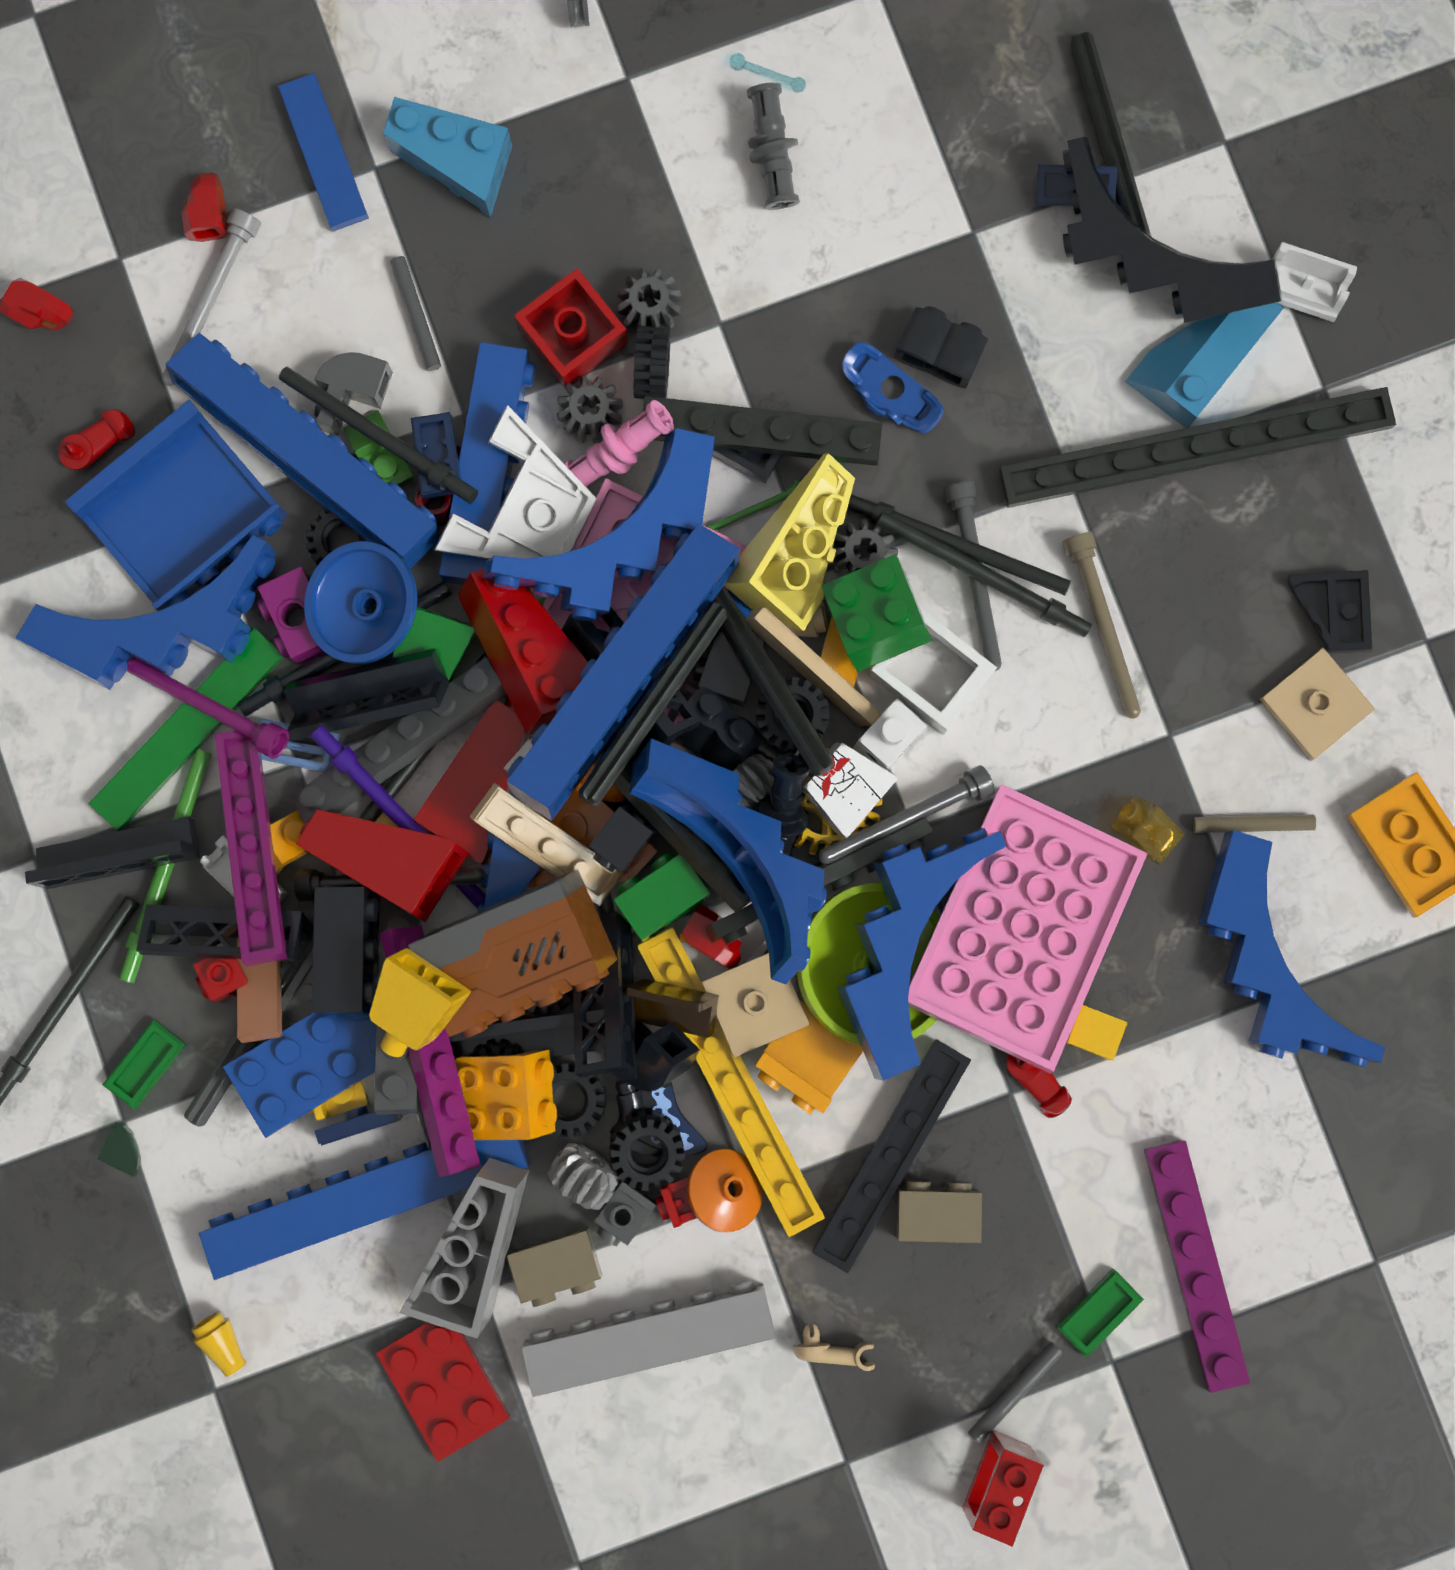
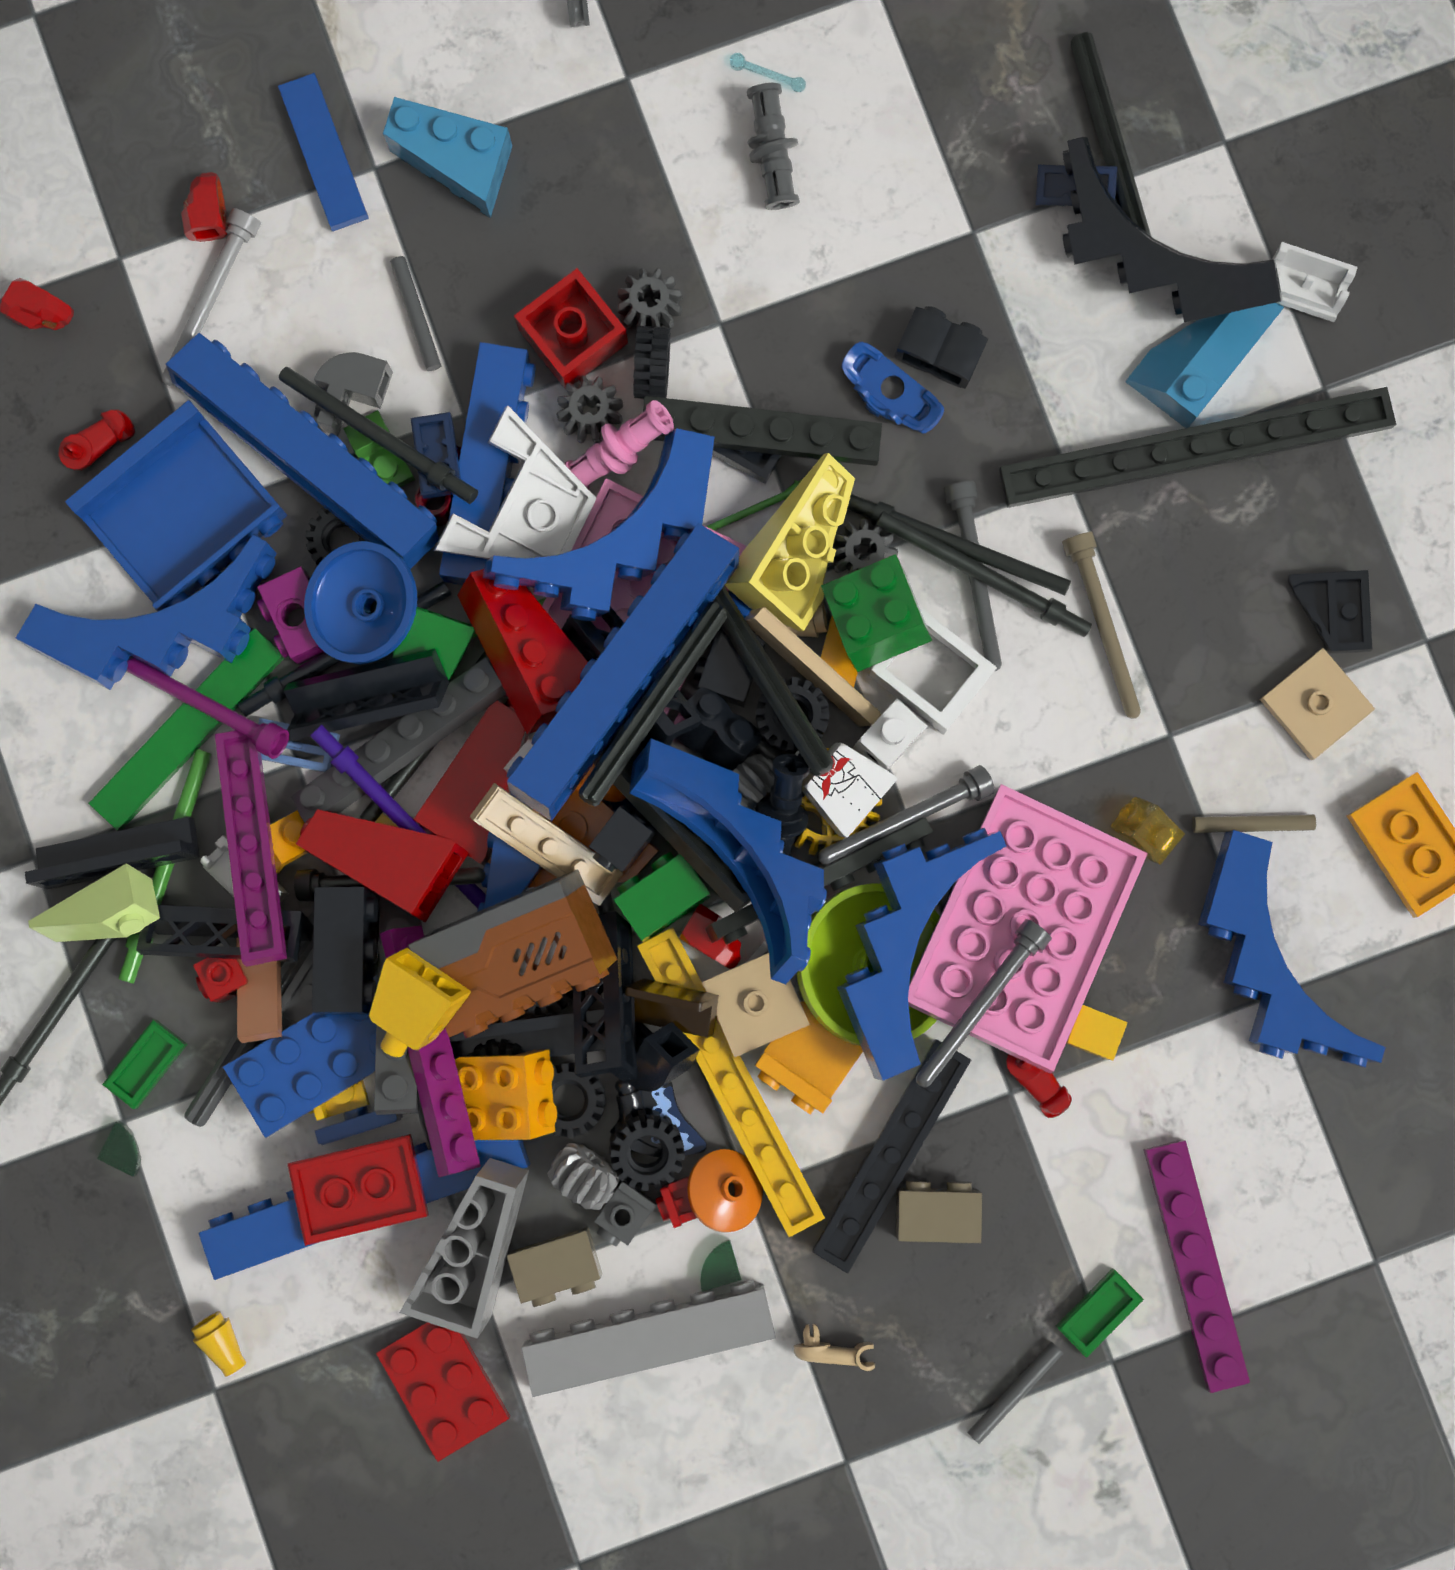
red window [962,1430,1044,1547] -> none
none -> yellowish green slope [28,863,160,942]
none -> red tile [288,1134,429,1246]
none -> clear green tile [700,1239,741,1292]
none -> dark grey piece [916,919,1052,1087]

